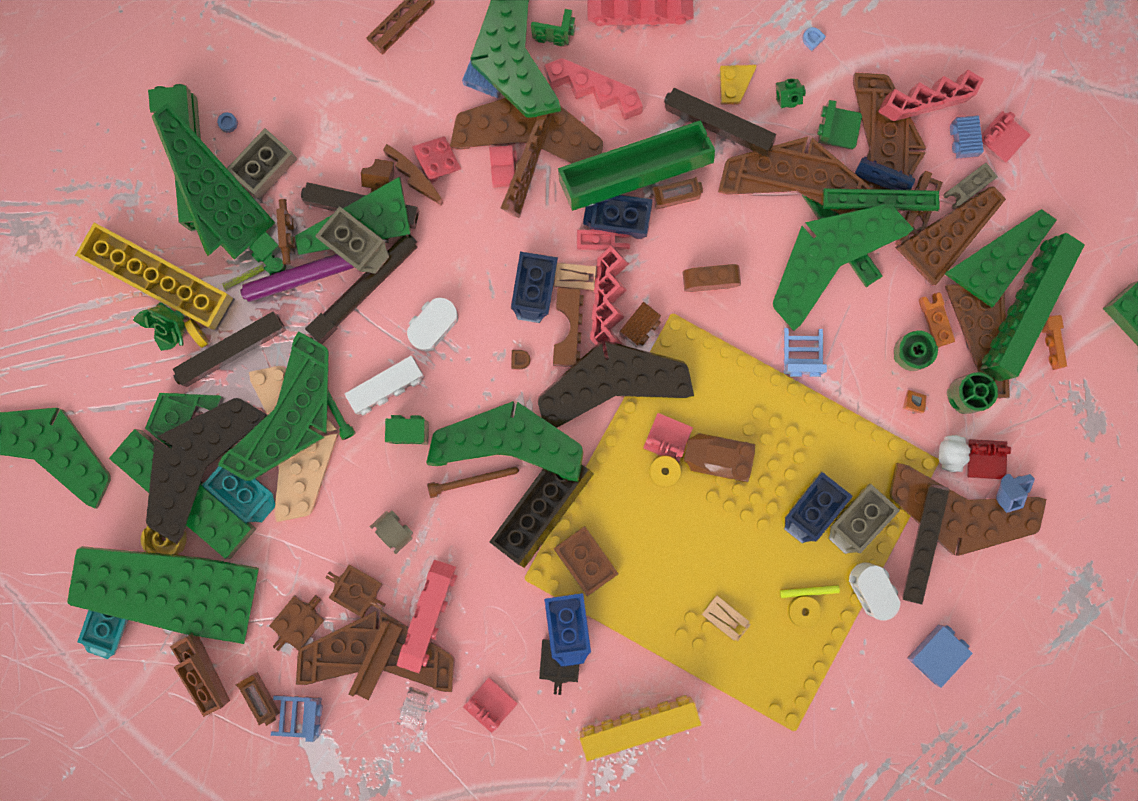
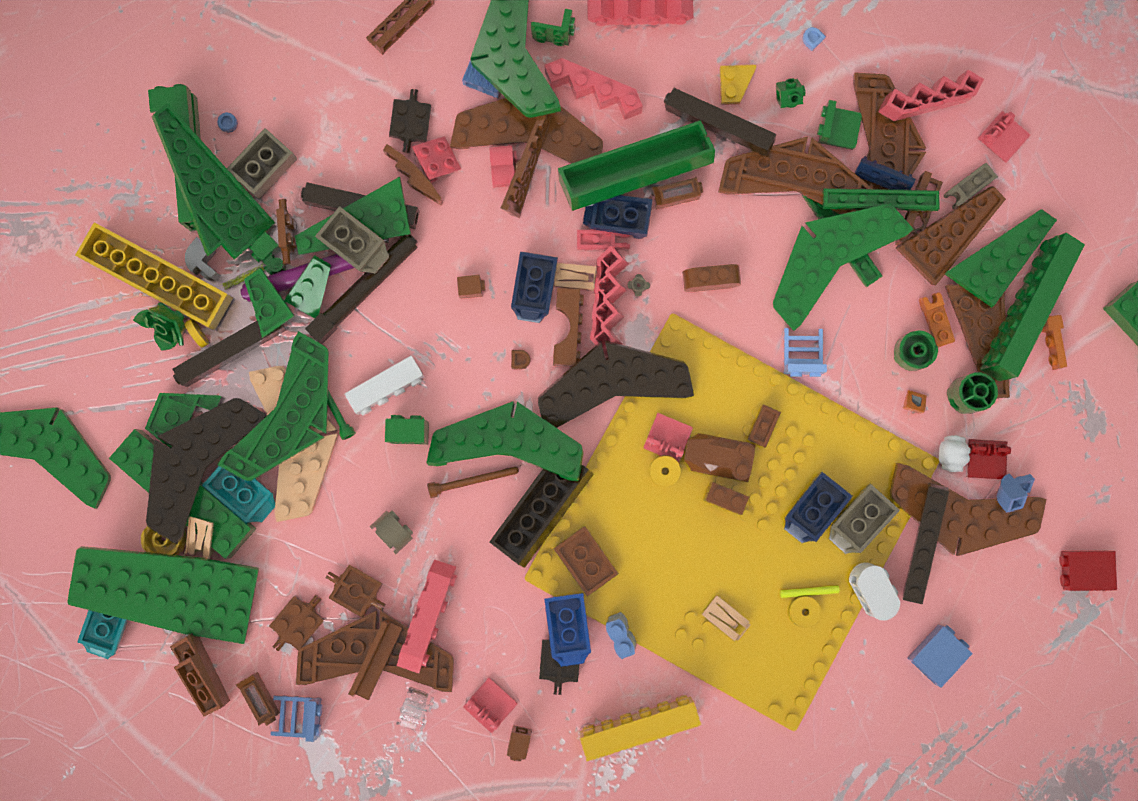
dark orange brick [361,159,394,192] -> none
white brick [407,298,458,352] -> none
dark orange brick [619,302,661,347] -> none
medium blue brick [950,115,984,159] -> none
none -> light nougat piece [184,517,215,560]
none -> light grey brick [185,237,221,281]
none -> green wing [244,268,295,338]
none -> wing [284,255,331,319]
none -> dark brown plate [389,89,431,153]
none -> dark orange brick [457,275,486,299]
none -> dark orange brick [506,725,532,762]
none -> medium blue brick [606,612,636,659]
none -> dark tan plate [627,274,650,297]
none -> dark orange brick [703,482,749,515]
none -> dark orange plate [747,405,781,448]
none -> red brick [1059,550,1117,591]

